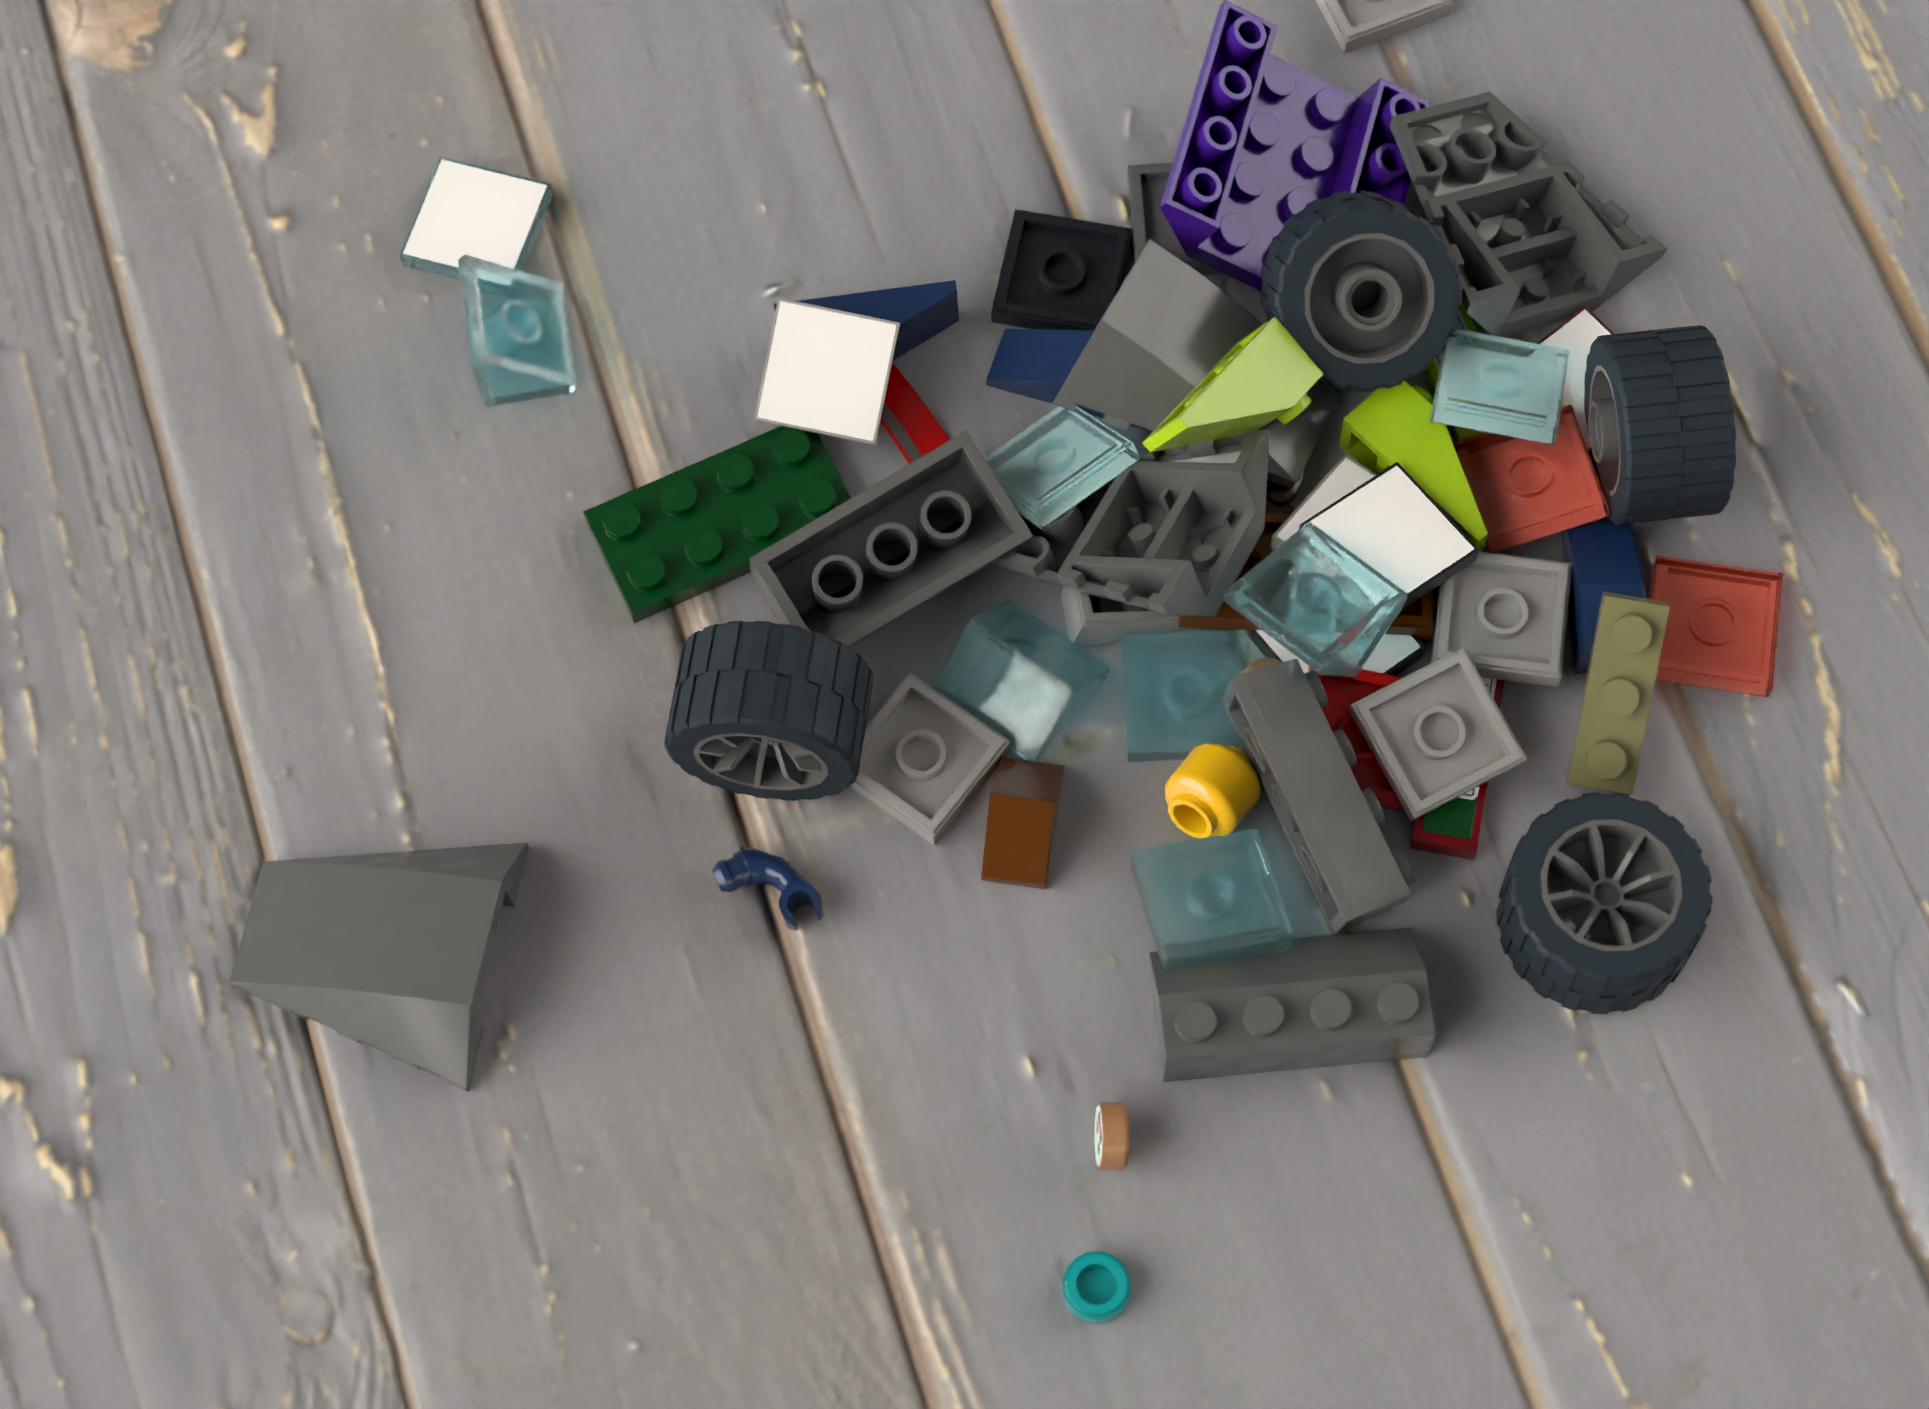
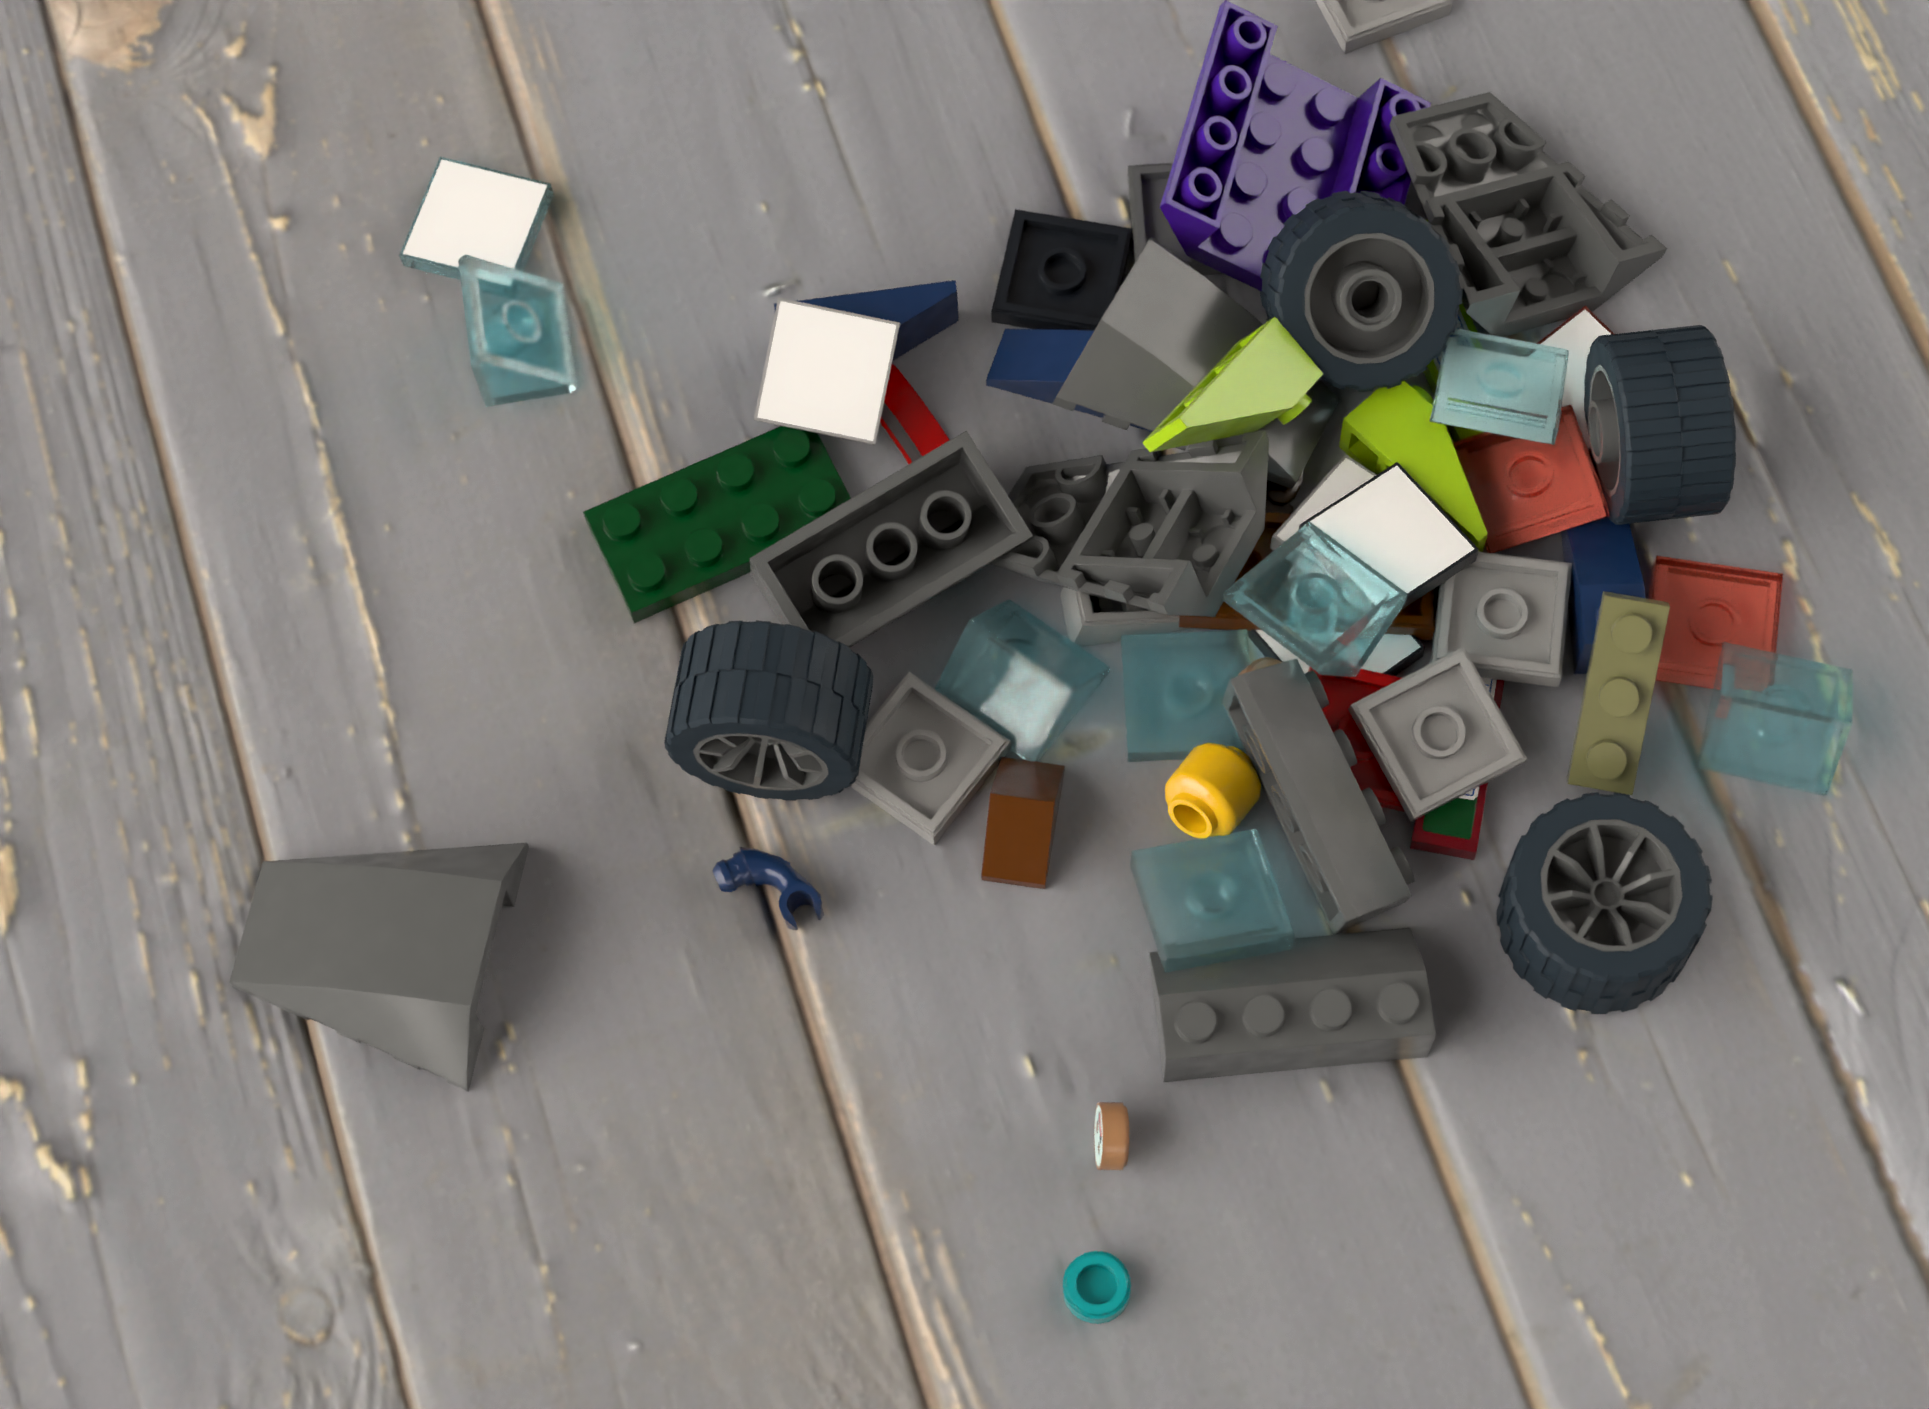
clear light blue tile [984,406,1141,529] -> none
none -> clear light blue slope [1696,642,1853,796]

